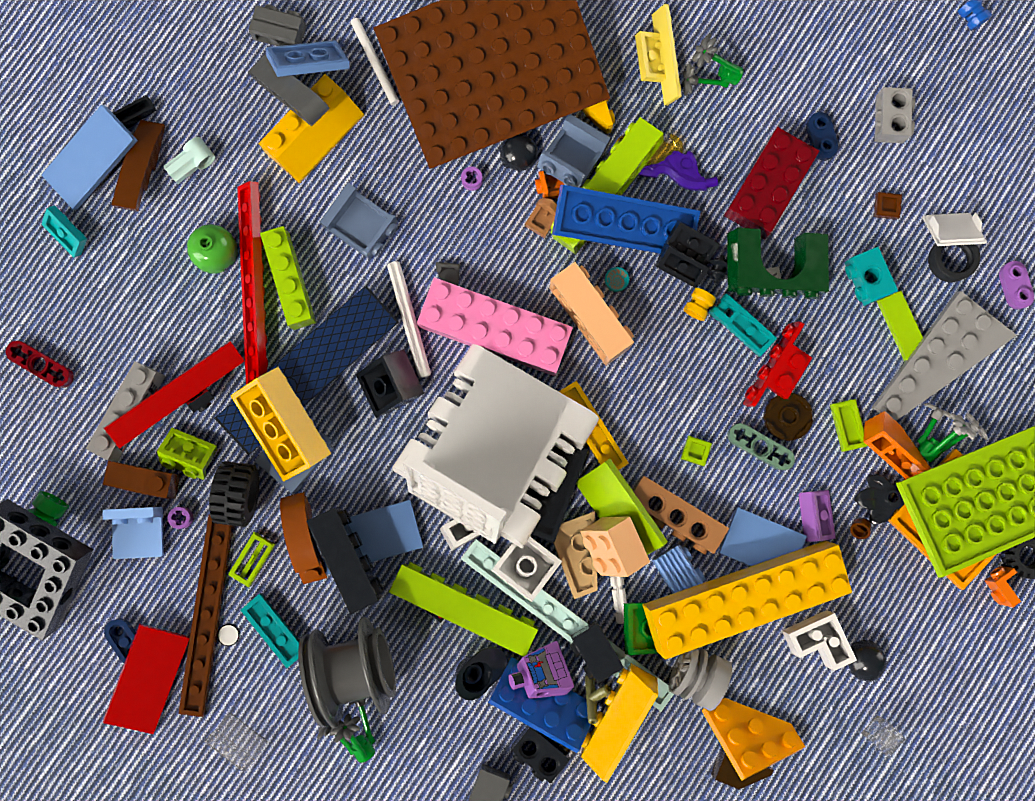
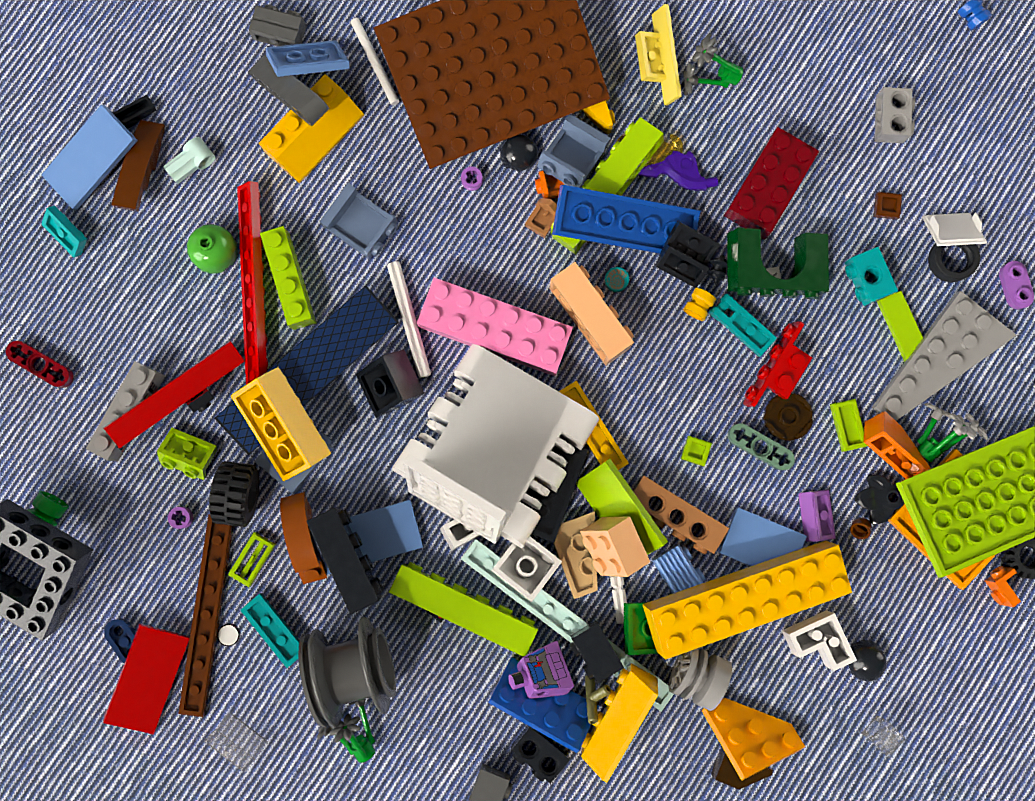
reddish brown slope [102,461,181,499] -> none
light blue bracket [103,507,164,559] -> none
dark grey tile [436,262,460,286] -> none
black piece [455,647,507,700] -> none
dark blue plate [806,112,838,161] -> none

